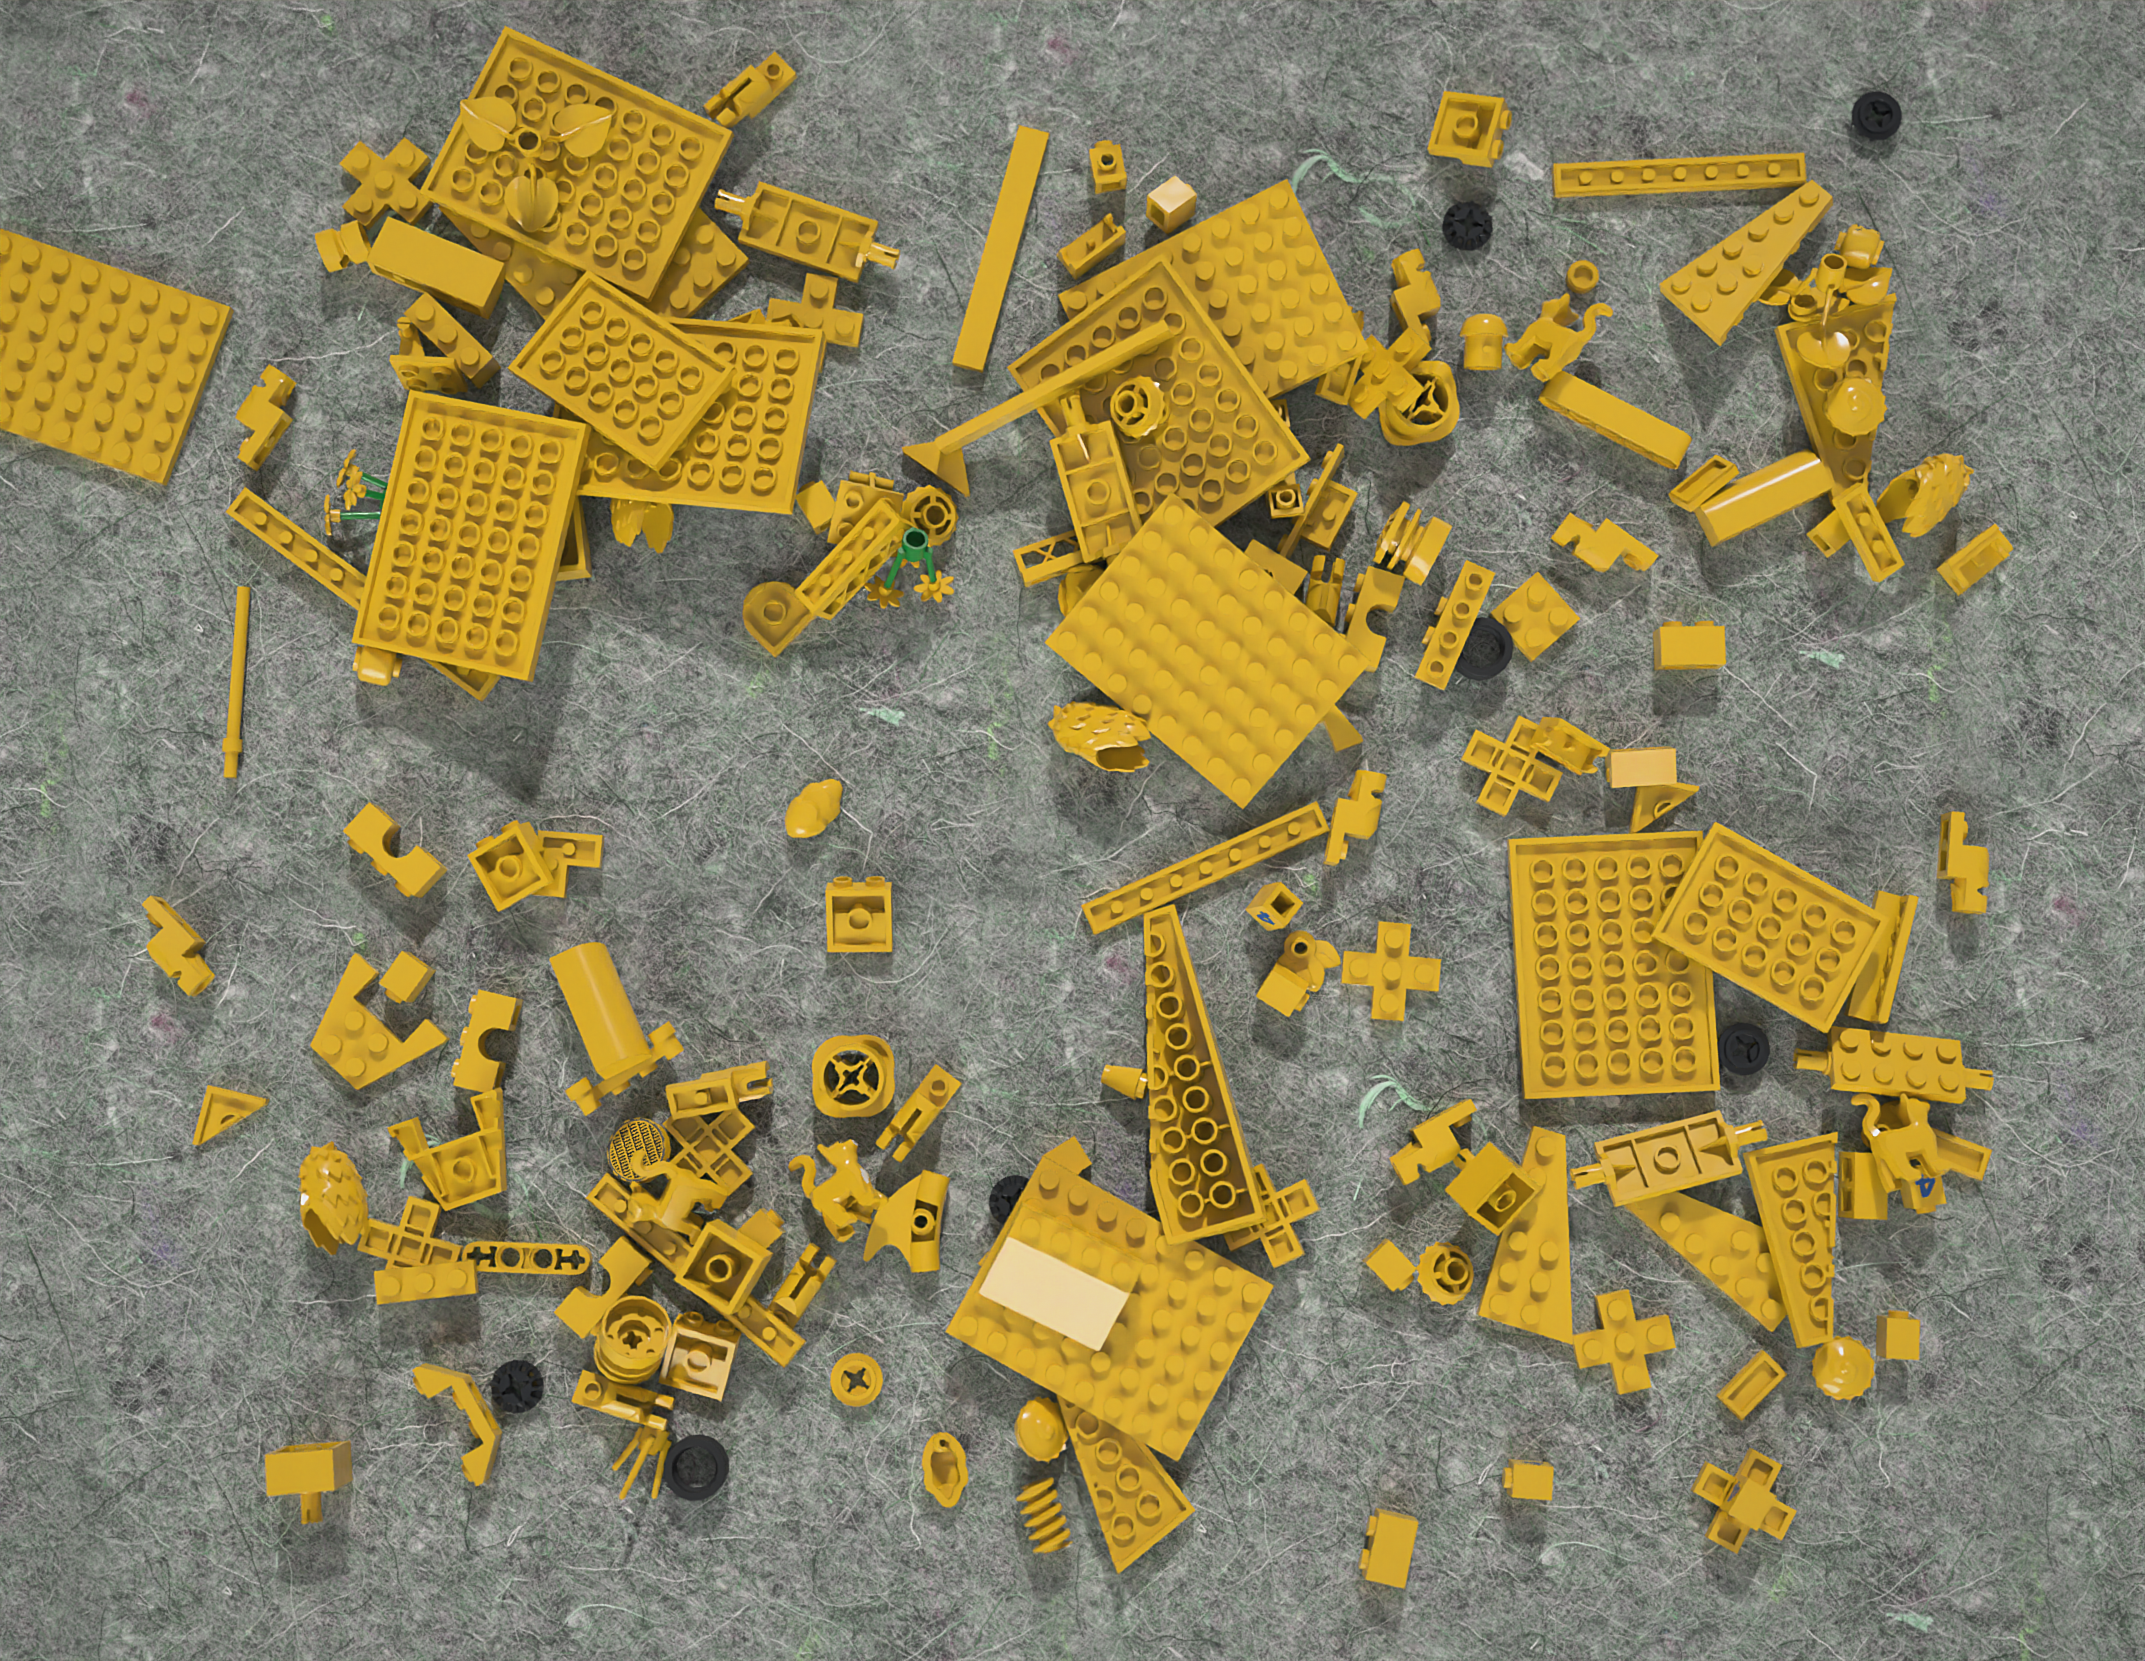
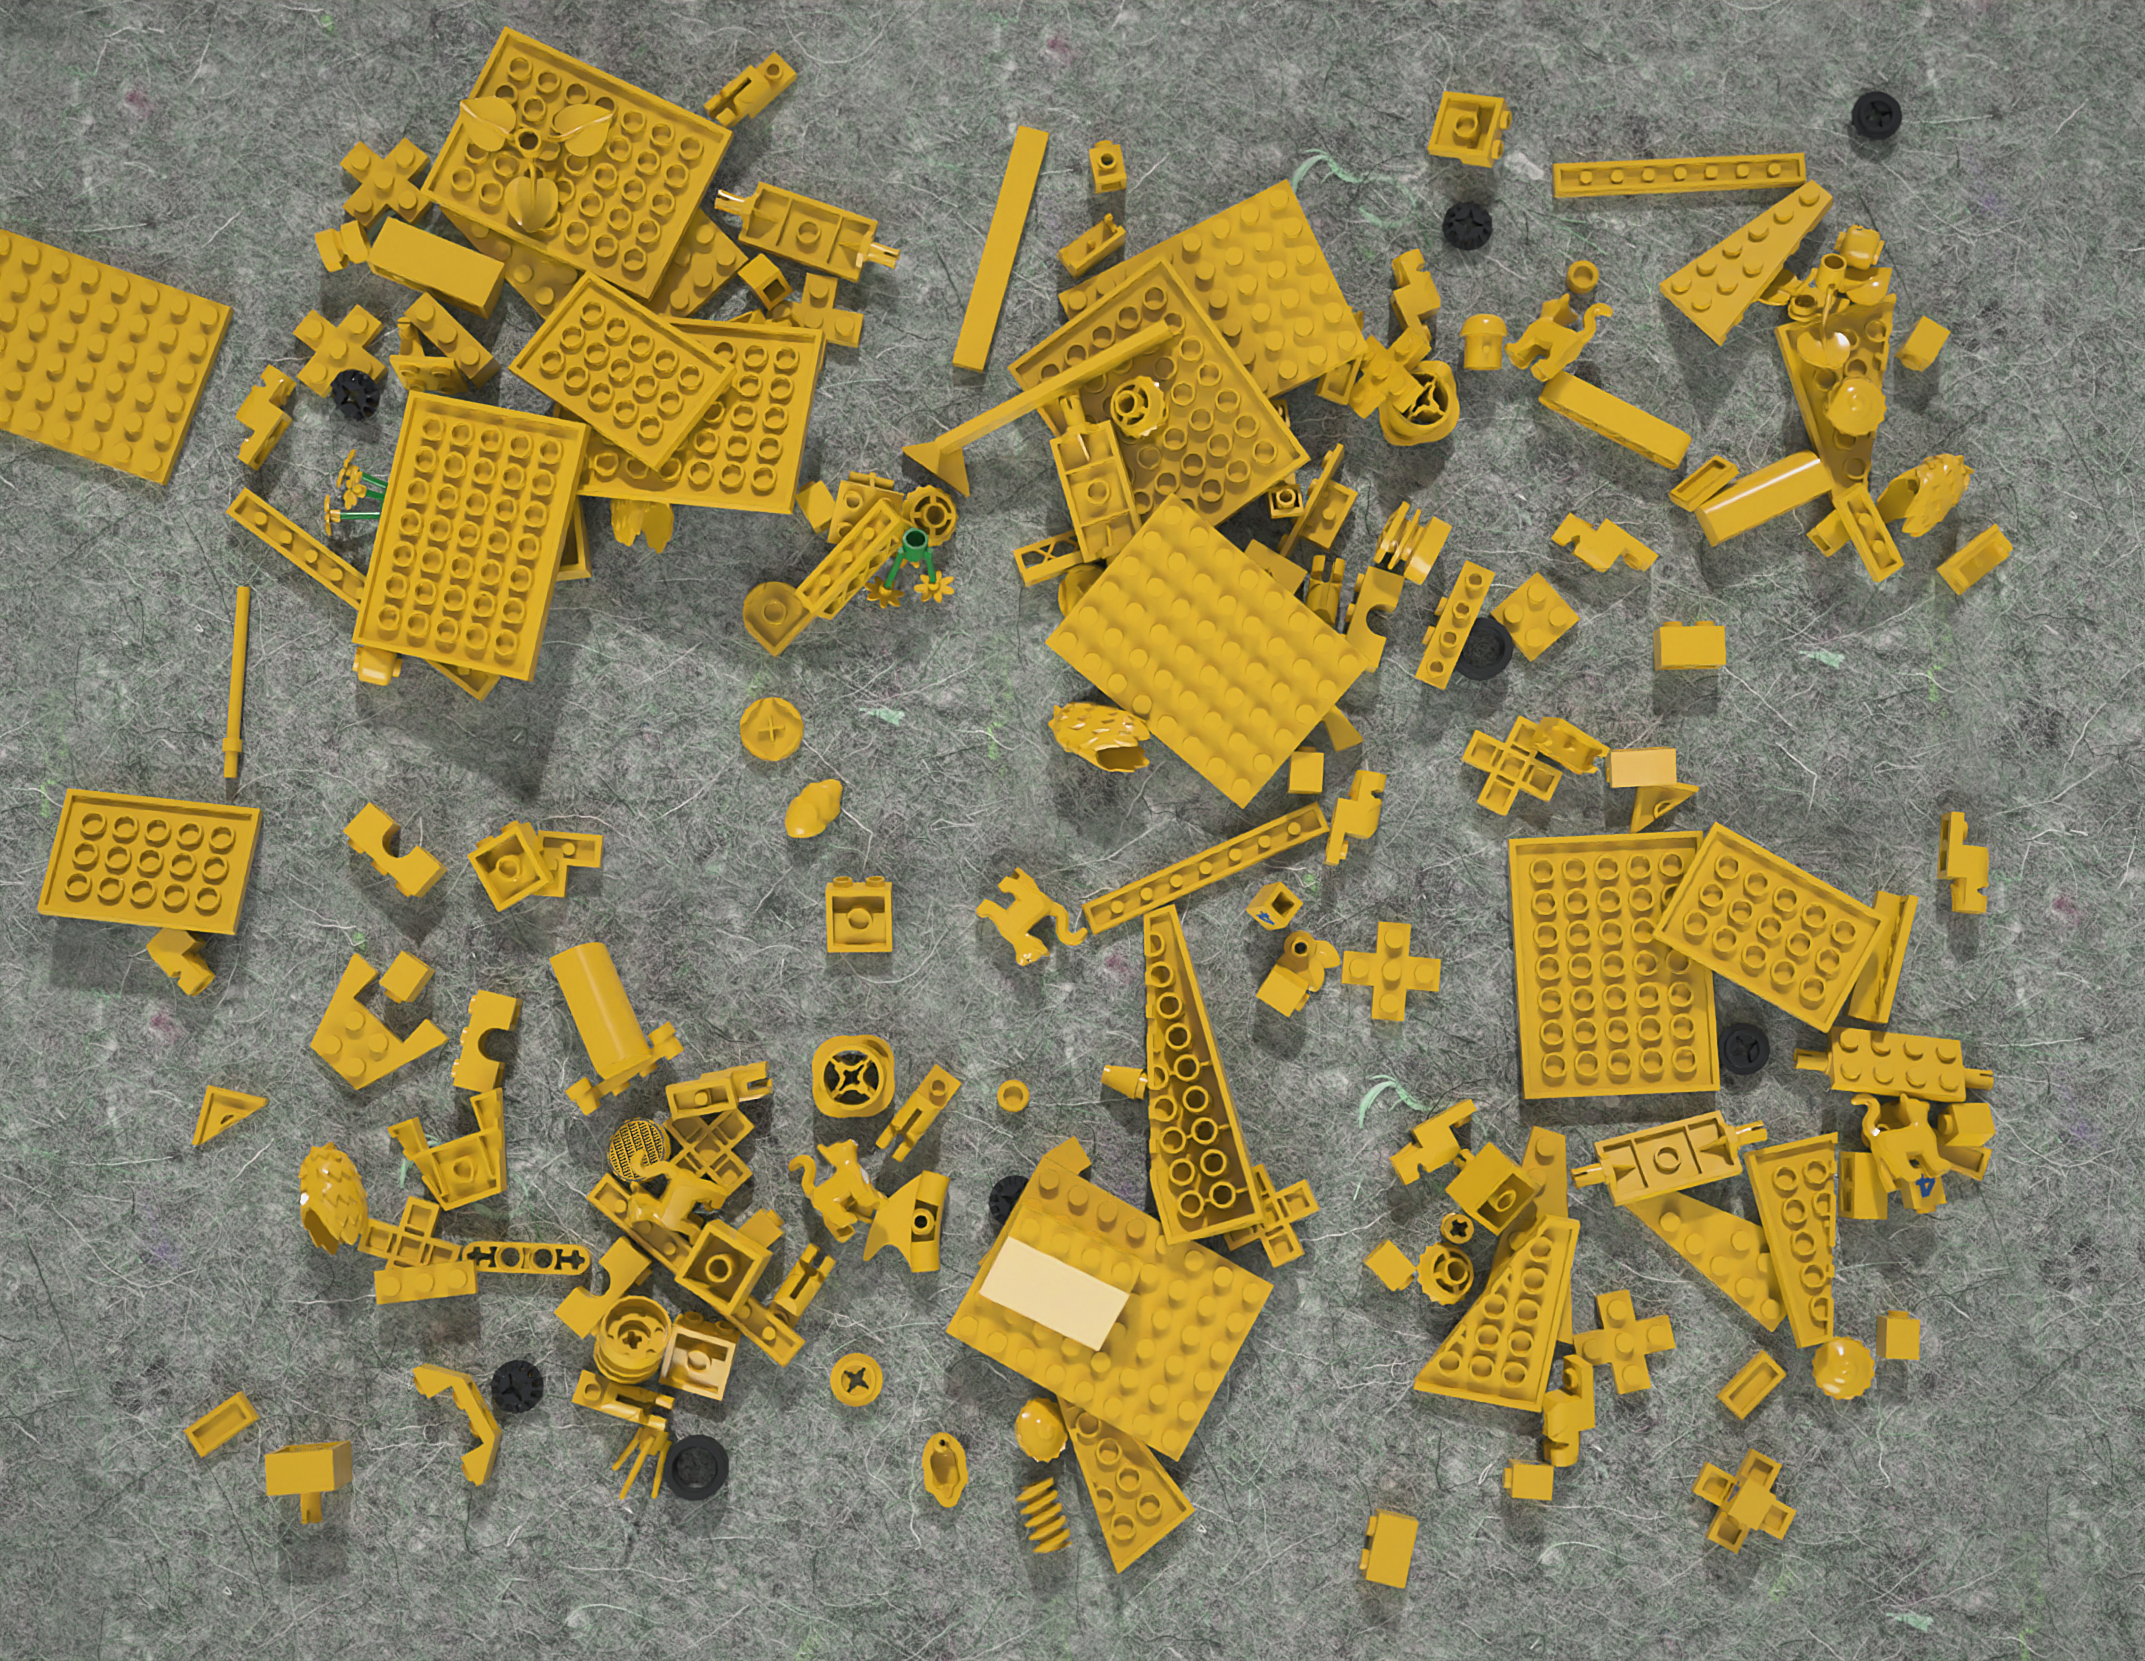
yellow brick [1146,176,1197,235] -> none
none -> yellow plate [37,788,263,935]
none -> yellow tile [183,1391,260,1458]
none -> yellow plate [292,304,389,399]
none -> black gear [330,369,380,421]
none -> yellow brick [737,253,793,311]
none -> yellow tile [740,697,804,761]
none -> yellow animal [976,867,1088,966]
none -> yellow tile [997,1079,1030,1112]
none -> yellow brick [1287,746,1324,795]
none -> yellow wing [1413,1214,1580,1413]
none -> yellow bush [1440,1213,1474,1244]
none -> yellow plate [1542,1354,1595,1467]
none -> yellow brick [1894,315,1951,372]
none -> yellow brick [1937,1103,1996,1146]

